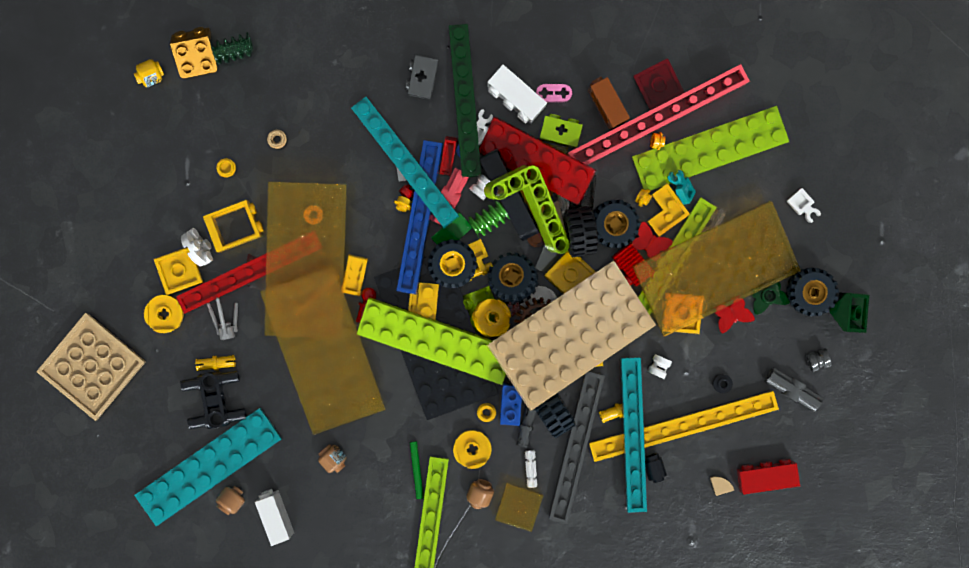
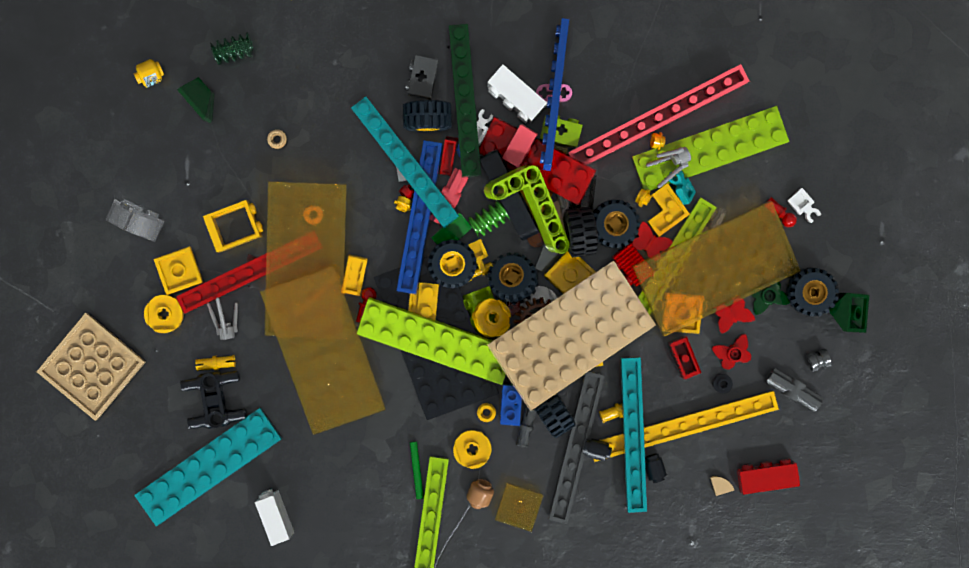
bracket [170,27,217,78] -> none
white plate [181,228,213,266] -> none
yellow plate [216,158,236,178] -> none
medium nougat head [216,486,245,515] -> none
medium nougat head [318,444,347,473] -> none
white wheel [469,174,490,201] -> none
white axle [525,450,537,488] -> none
dark orange window [588,76,630,131] -> none
dark red plate [633,58,685,110] -> none
white wheel [647,354,672,379] -> none
none -> clear brick [106,199,164,242]
none -> dark green slope [177,77,215,123]
none -> black wheel [403,100,452,132]
none -> coral tile [502,124,538,168]
none -> blue plate [540,18,569,171]
none -> black brick [583,438,612,462]
none -> light grey plant [646,147,691,188]
none -> red brick [667,336,701,379]
none -> red animal [712,334,752,370]
none -> red pin [763,197,797,227]

